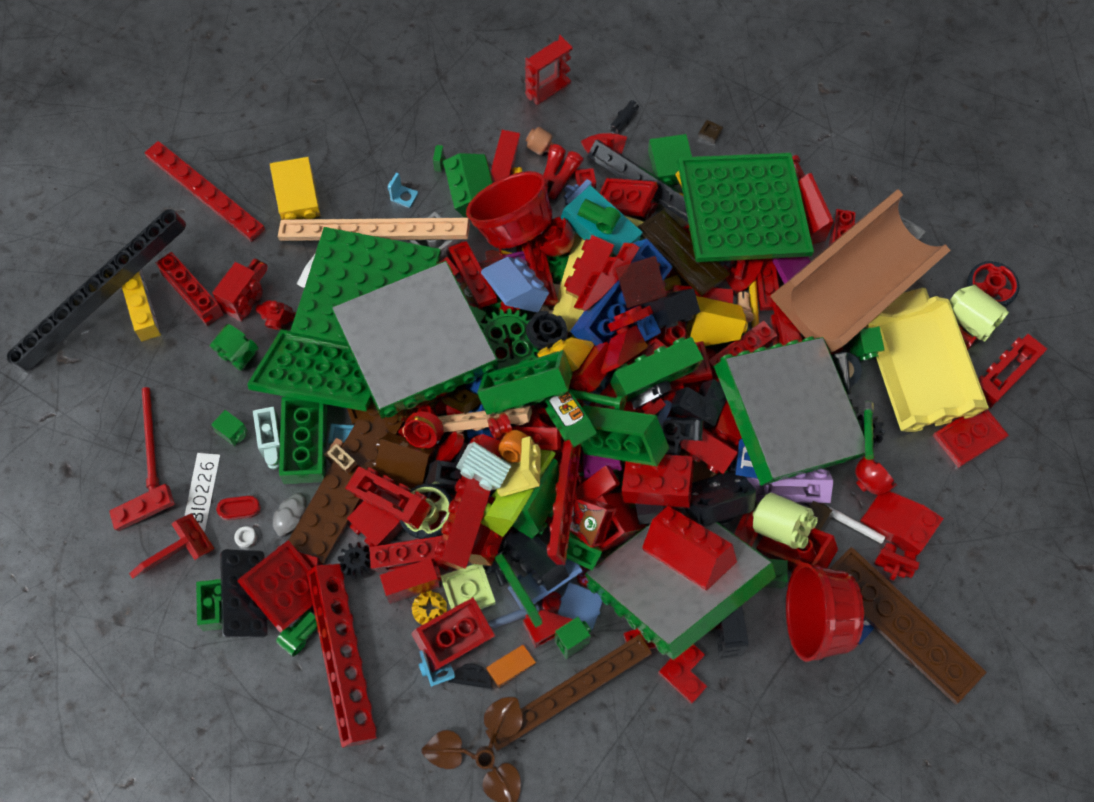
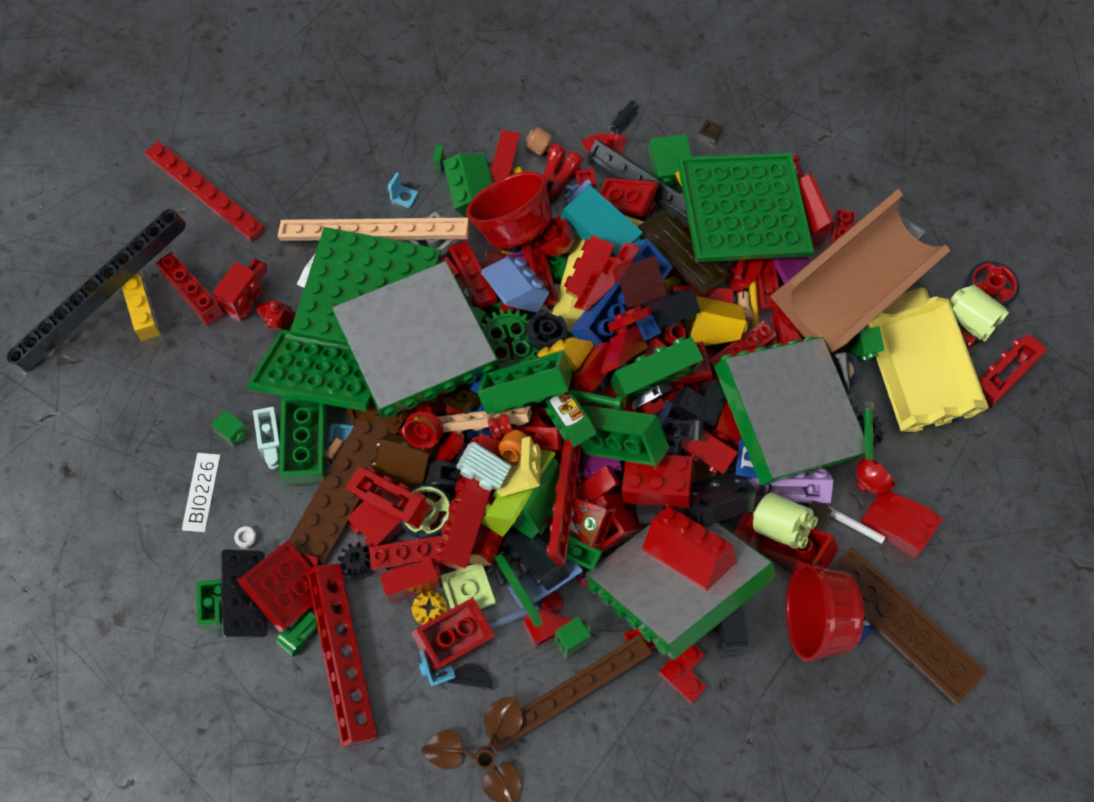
red plate [109,484,175,531] -> none
red piece [129,513,215,579] -> none
red bar [142,387,160,491] -> none
green brick [209,324,259,371] -> none
red tile [216,496,261,521] -> none
yellow slope [270,157,321,220] -> none
light grey arm [273,492,307,536] -> none
tan piece [327,444,357,473] -> none
orange slope [486,645,536,689] -> none
red window [525,34,573,105] -> none
medium blue piece [557,582,602,630] -> none
green piece [577,199,621,234] -> none
green brick [765,559,788,588] -> none
red hips [874,543,920,581] -> none
red tile [932,409,1009,468] -> none

